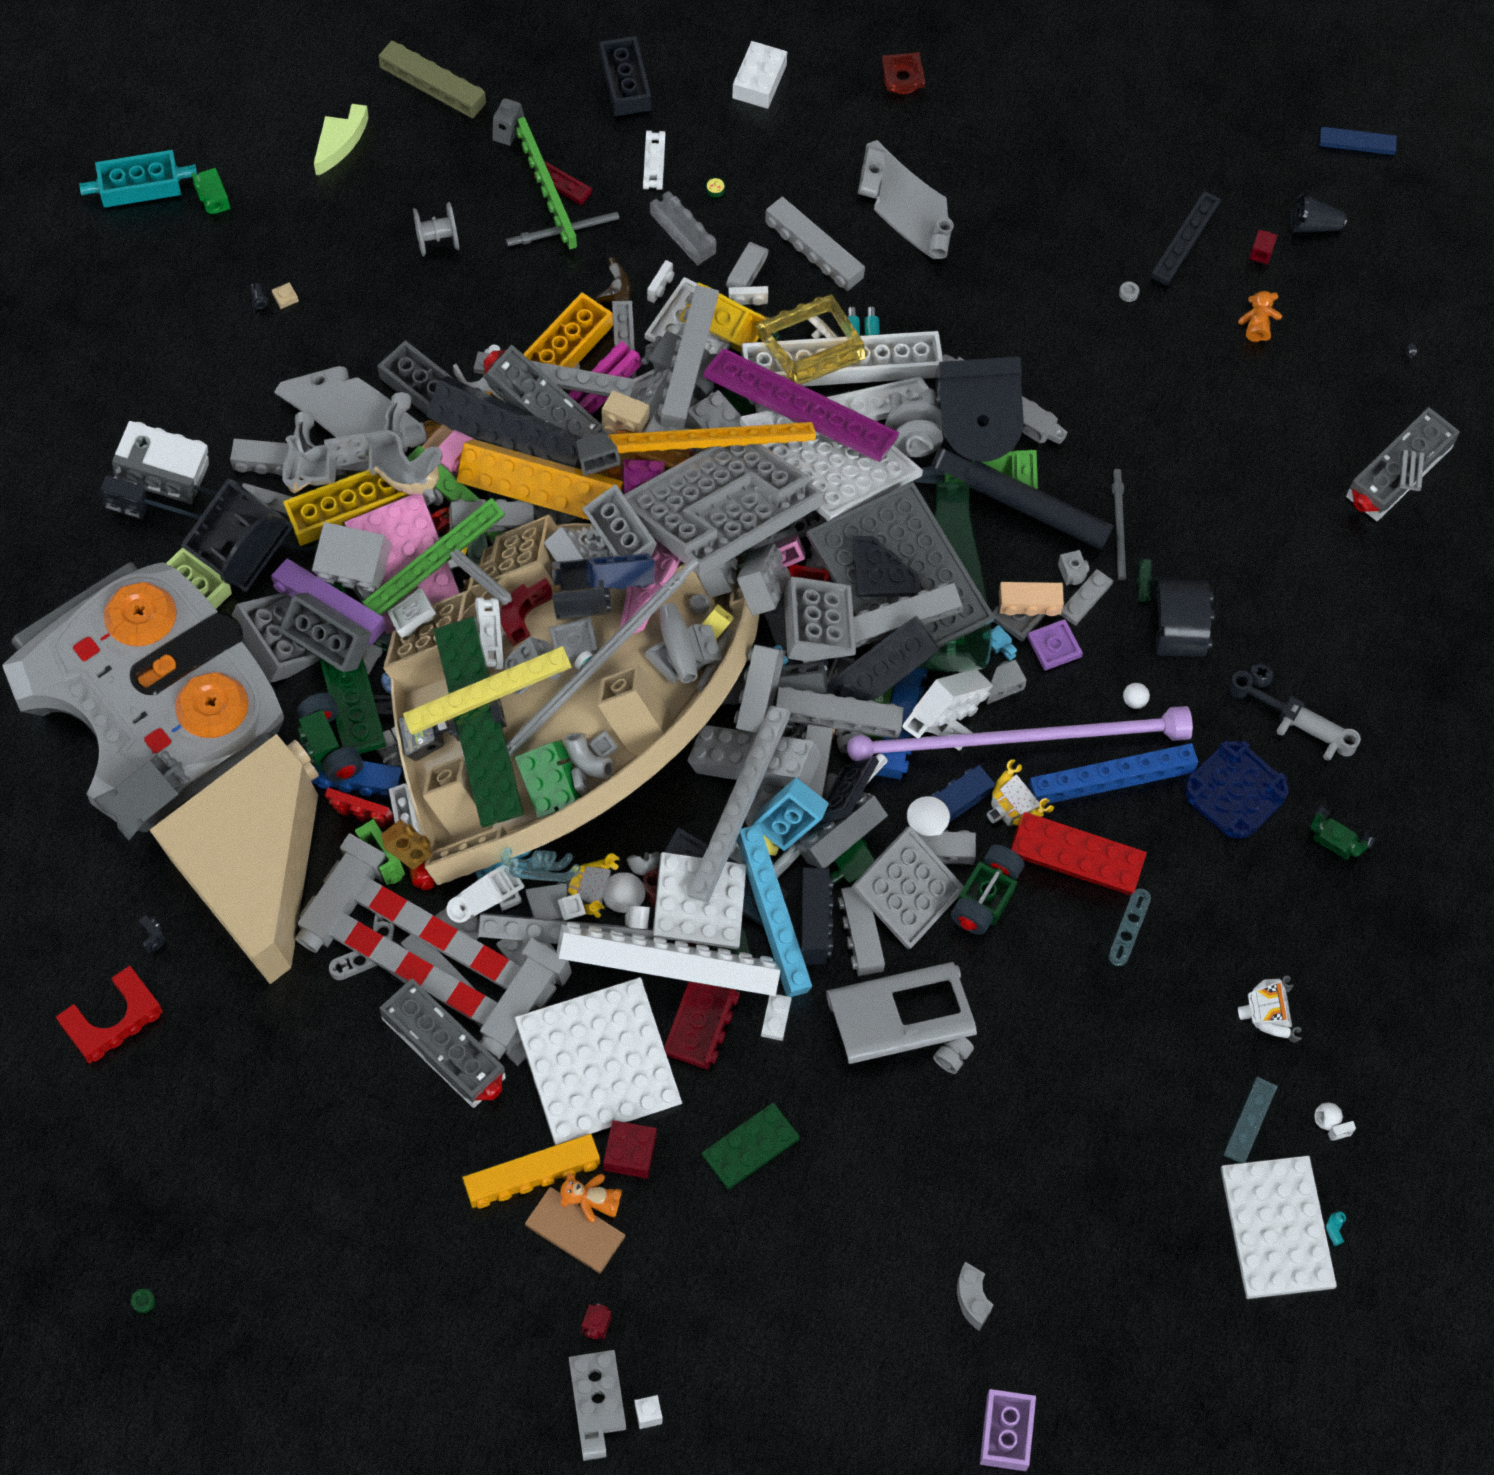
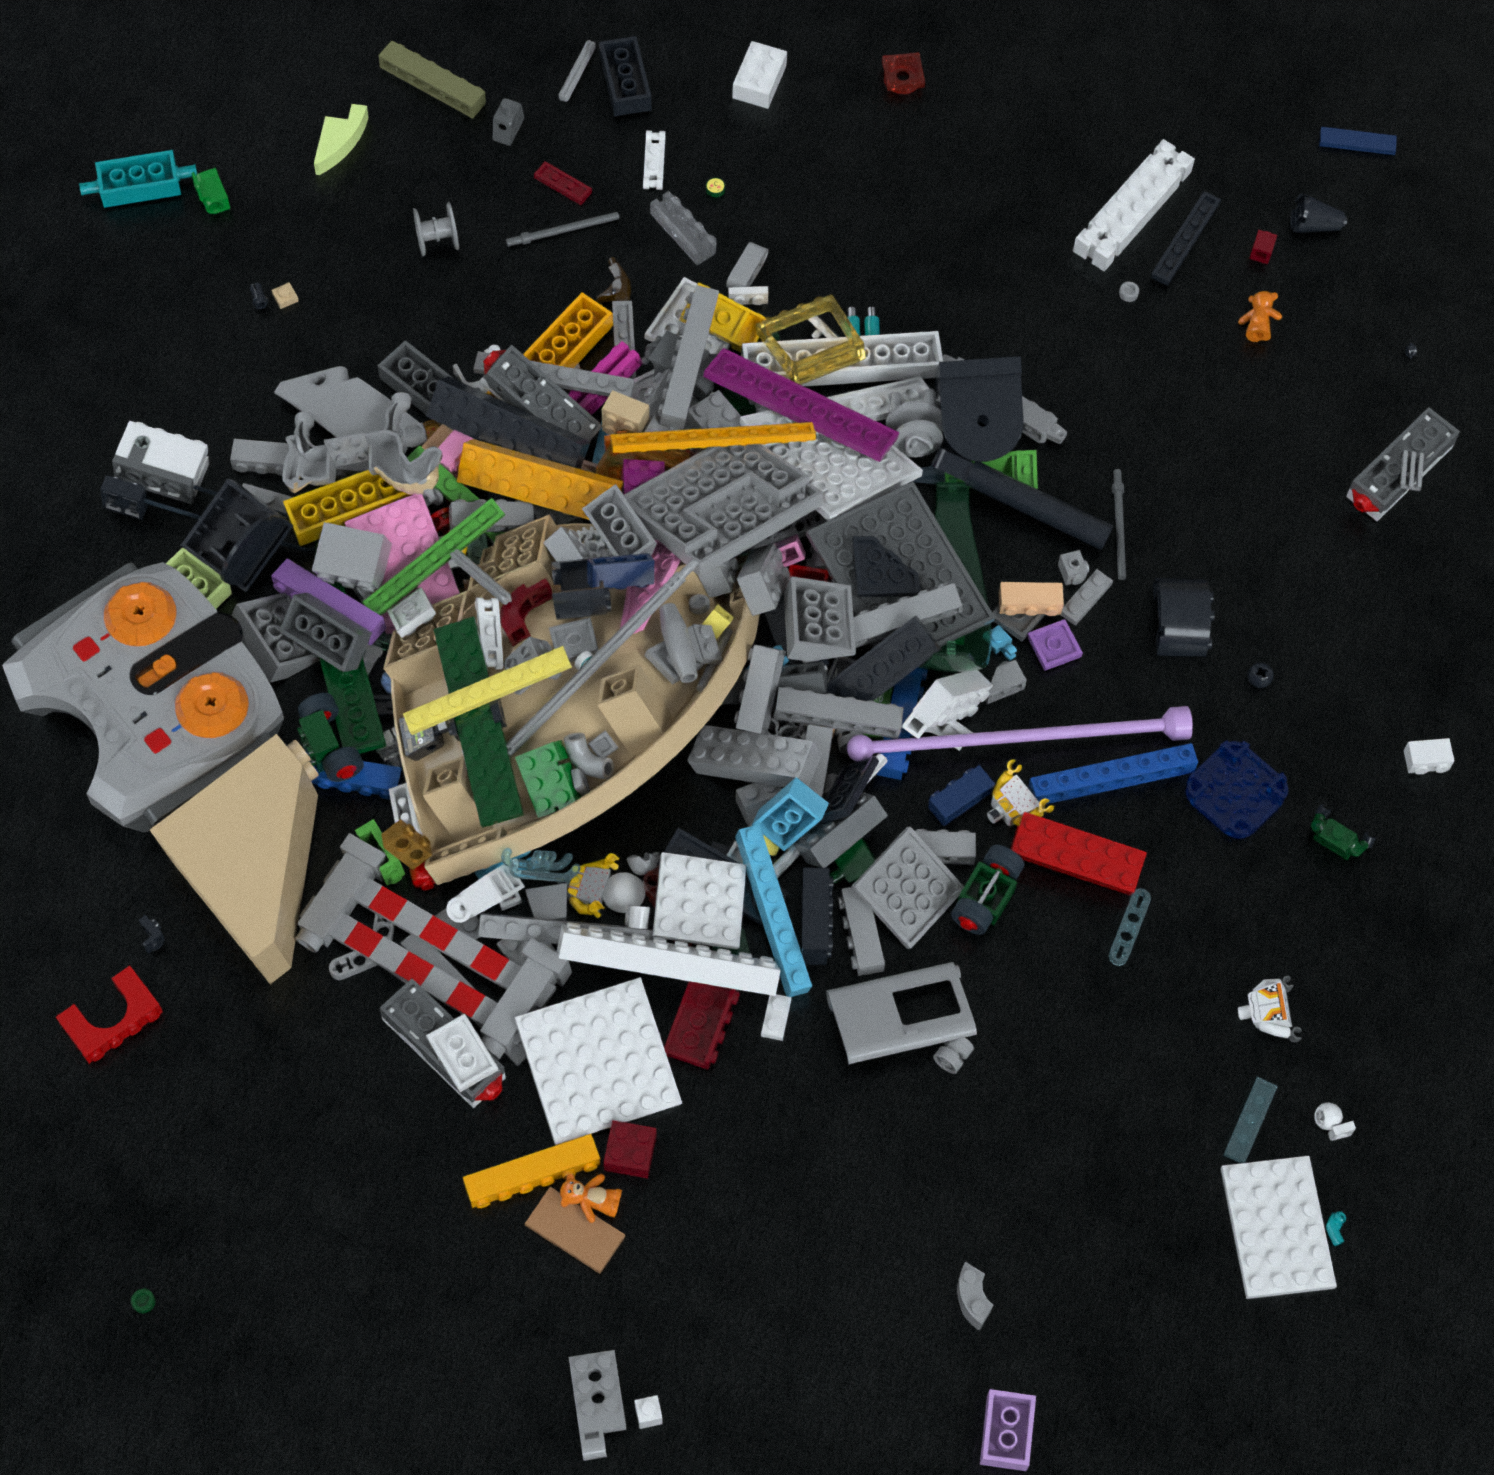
dark grey piece [94,751,190,841] -> none
red plate [325,788,395,829] -> none
bright green plate [515,117,577,249] -> none
white plate [558,893,586,921] -> none
dark grey torso [576,432,621,476] -> none
dark red brick [582,1304,611,1339] -> none
white plate [647,260,674,303] -> none
light grey plate [687,706,791,903] -> none
dark green plate [701,1103,800,1190] -> none
light grey brick [765,197,865,291] -> none
light grey panel [858,140,954,259] -> none
white dish [907,796,950,836] -> none
white piece [1123,683,1150,709] -> none
clear green pin [1137,559,1153,602] -> none
light grey piece [1229,671,1360,760] -> none
none -> white tile [426,1014,498,1092]
none -> light grey axle [559,40,596,102]
none -> white brick [1073,139,1195,271]
none -> white brick [1404,738,1454,774]

